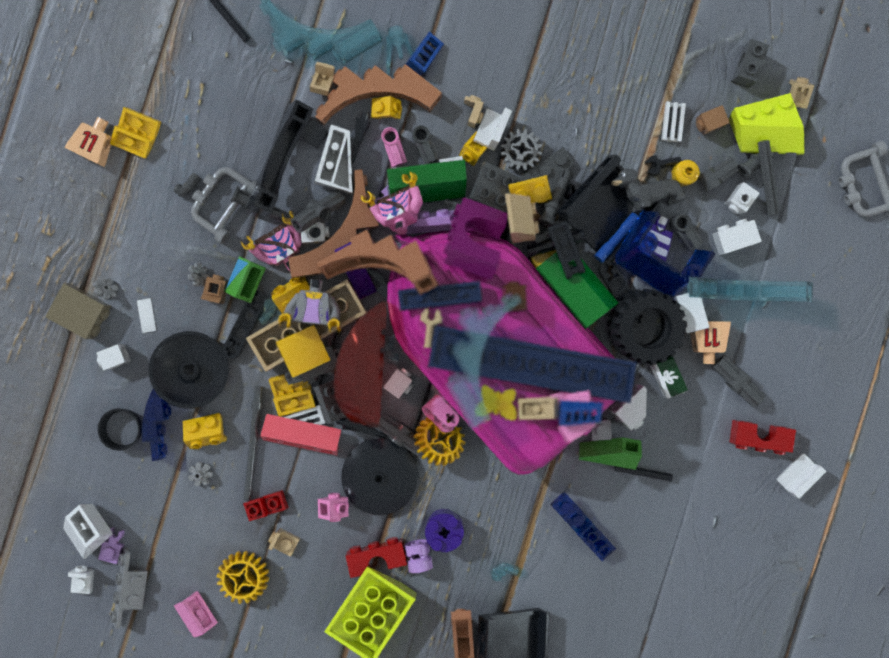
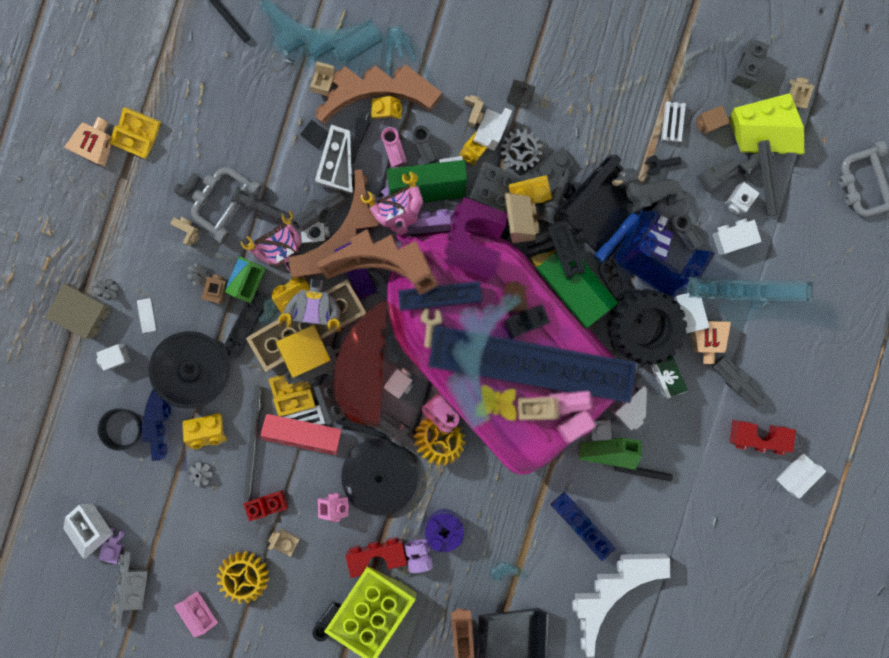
white bracket [68,566,94,594] -> none
black arch [246,99,313,216] -> none
blue slope [406,31,444,76] -> none
blue slope [558,400,603,426] -> none
yellow head [671,160,700,187] -> none
none -> tan bracket [170,217,199,246]
none -> black piece [312,601,341,642]
none -> black slope [503,304,550,339]
none -> clear smoke panel [507,80,536,109]
none -> white arch [572,554,670,657]

